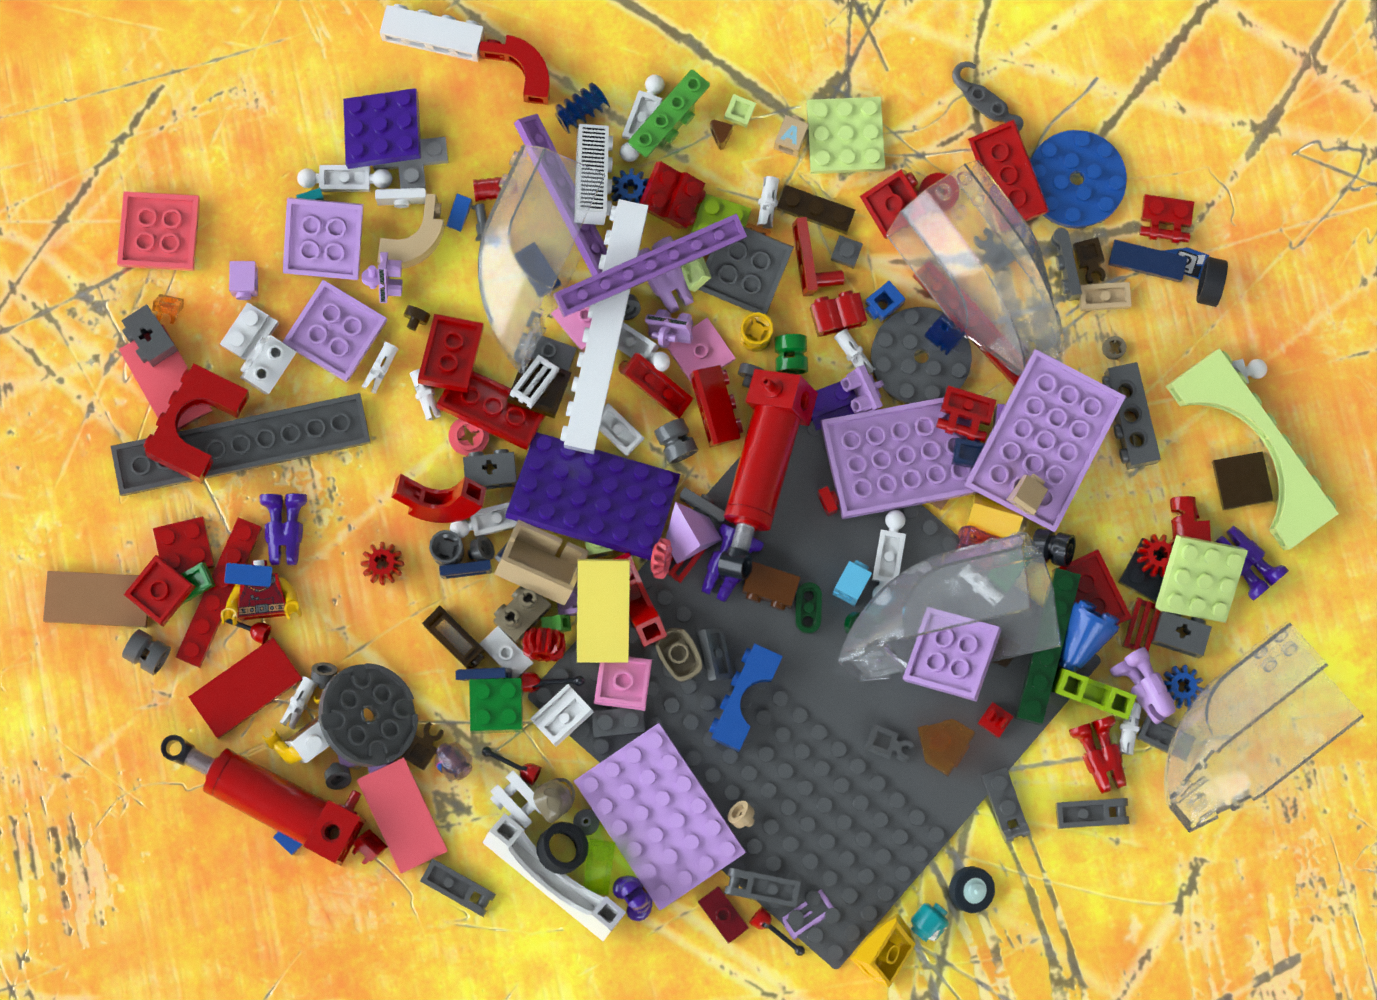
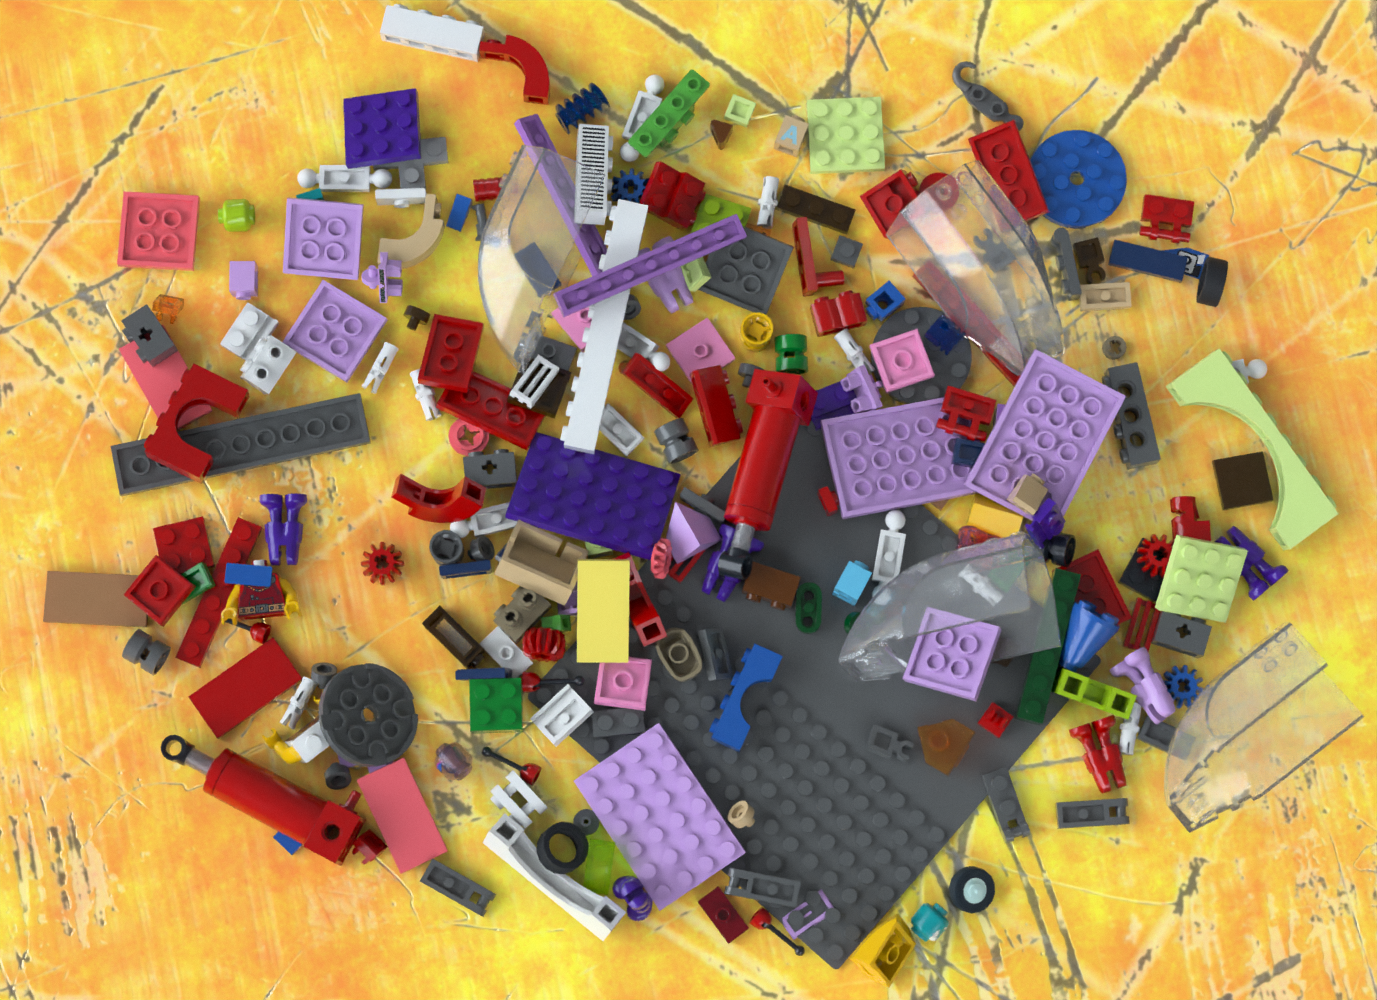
dark brown plate [402,722,444,771] -> none
dark tan piece [533,778,575,823] -> none
lavender hips [645,309,693,348] -> none
none -> lime head [218,199,255,232]
none -> bright pink plate [869,329,935,393]
none -> dark purple plate [1025,498,1066,549]

